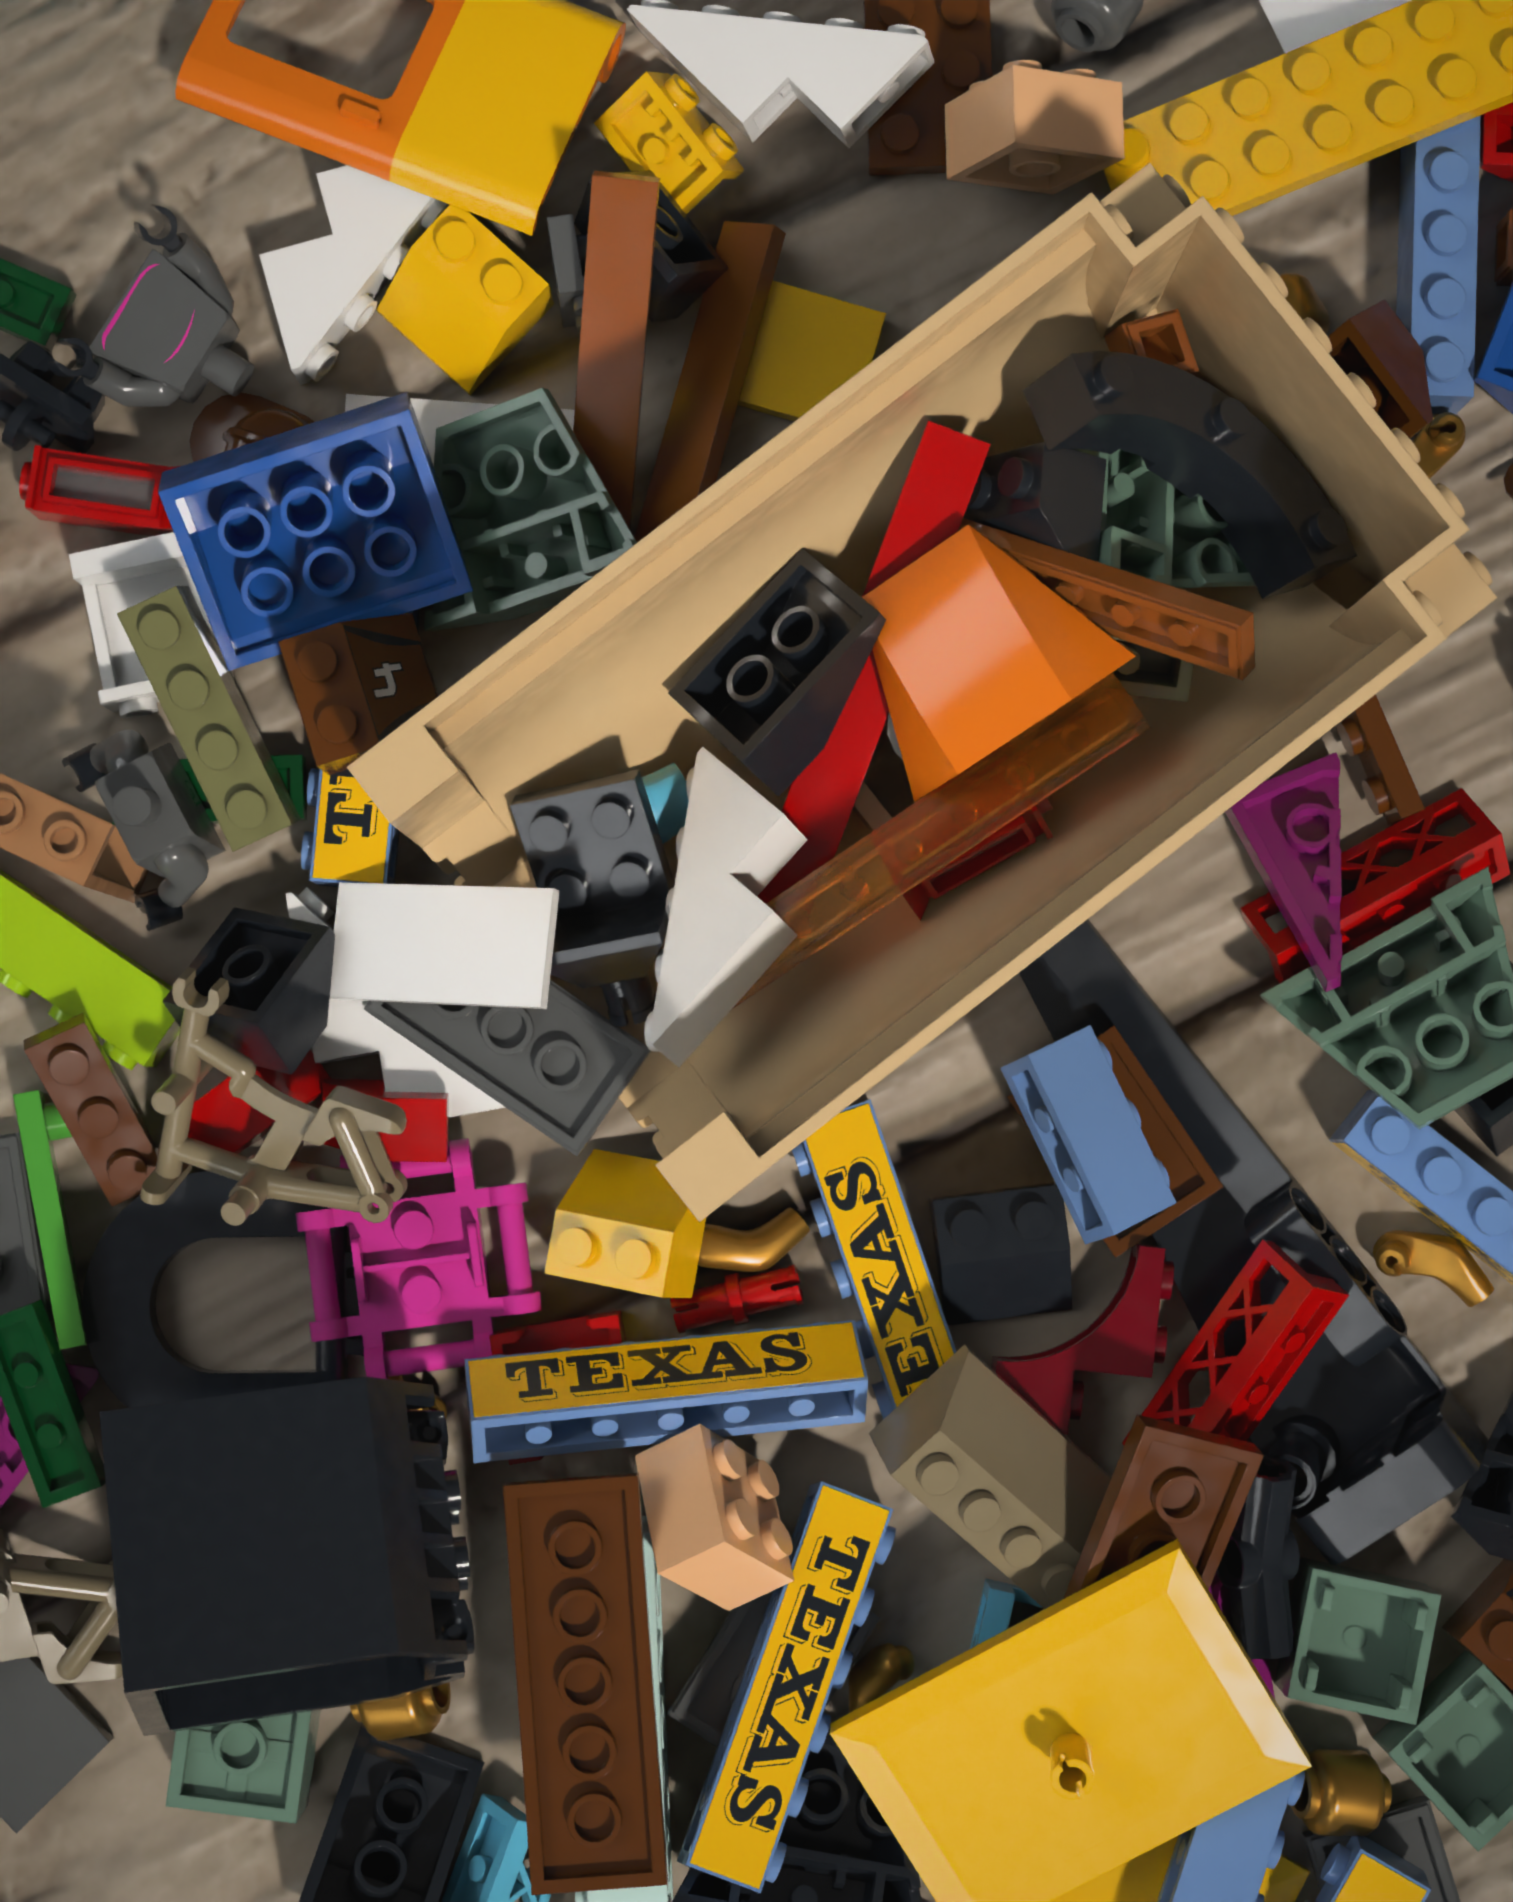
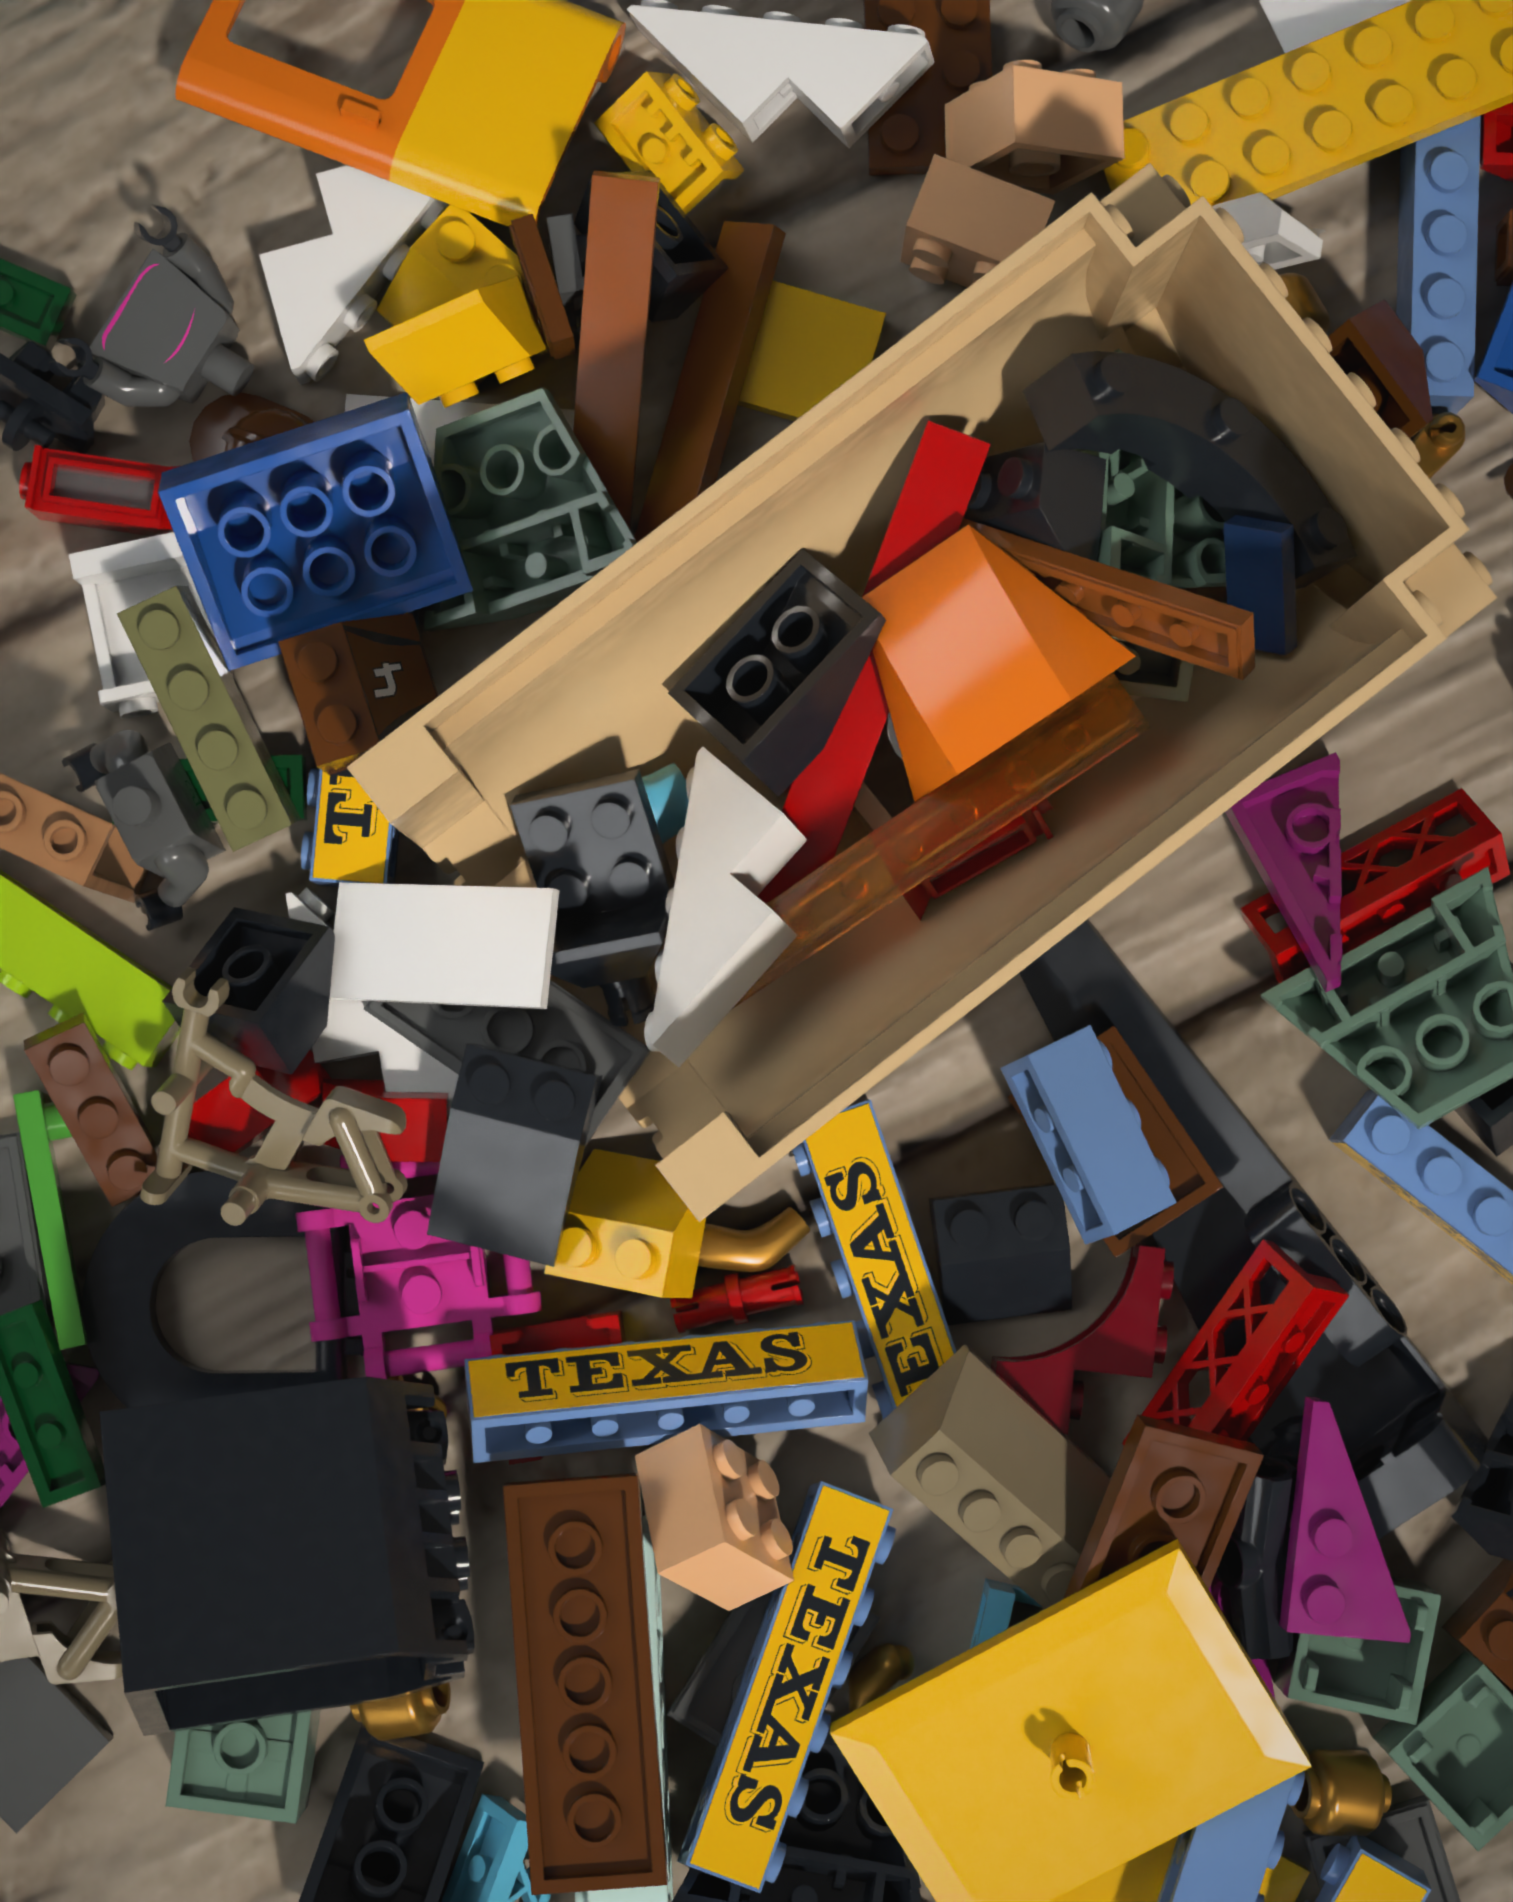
dark orange slope [1104,309,1199,374] -> none
reddish brown plate [1337,694,1425,825] -> none
pearl gold arm [1373,1230,1494,1307] -> none
none -> yellow slope [364,276,548,408]
none -> black slope [427,1043,603,1267]
none -> reddish brown tile [509,214,576,360]
none -> light nougat brick [900,154,1055,288]
none -> white slope [1212,192,1326,270]
none -> dark blue tile [1224,515,1297,656]
none -> magenta wing [1279,1397,1411,1643]

